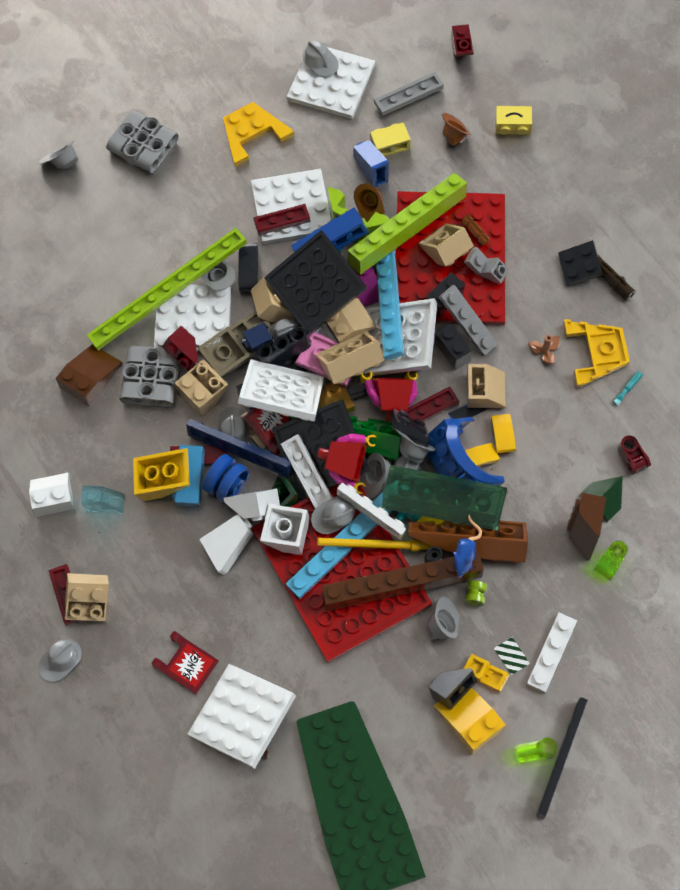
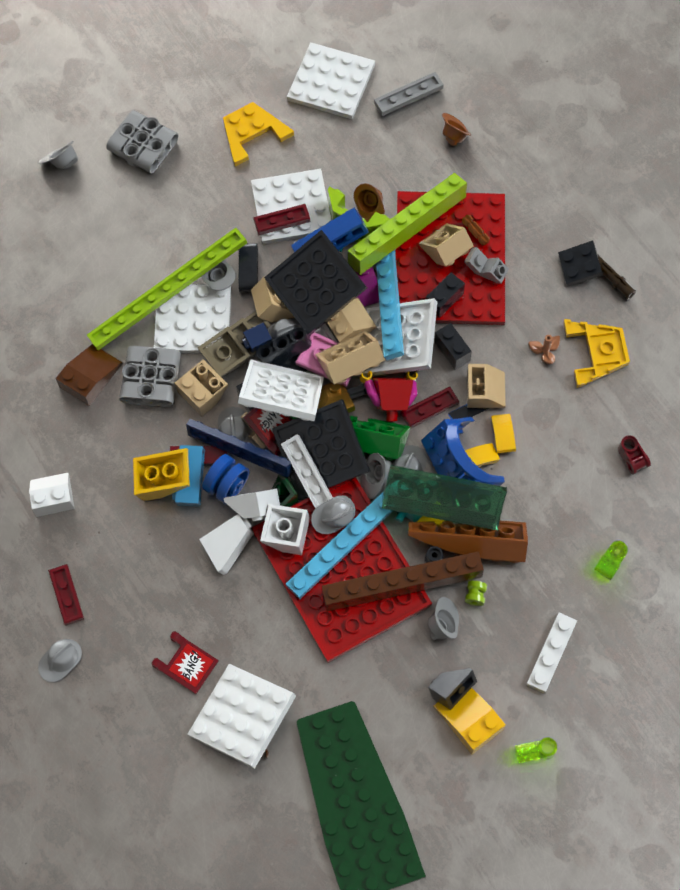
tan slope [65,573,109,621] -> none
clear light blue slope [81,486,125,513] -> none
dark red slope [162,326,198,371] -> none
light grey piece [302,41,339,77] -> none
yellow bar [317,538,432,551] -> none
red torso [318,433,376,494] -> none
white plate [337,483,406,540] -> none
blue slope [353,140,389,187] -> none
light yellow brick [370,122,411,157] -> none
black plate [390,408,430,445] -> none
light grey piece [394,428,435,464] -> none
light grey plate [439,285,498,356] -> none
dark red slope [451,24,474,56] -> none
blue animal [453,515,482,578] -> none
yellow slope [463,654,510,693] -> none
sticker [494,637,530,675] -> none
light yellow brick [495,106,532,135] -> none
black tile [536,697,588,820] -> none
reddish brown slope [567,493,606,561] -> none
dark green slope [579,476,623,522] -> none
teal piece [613,371,643,406] -> none

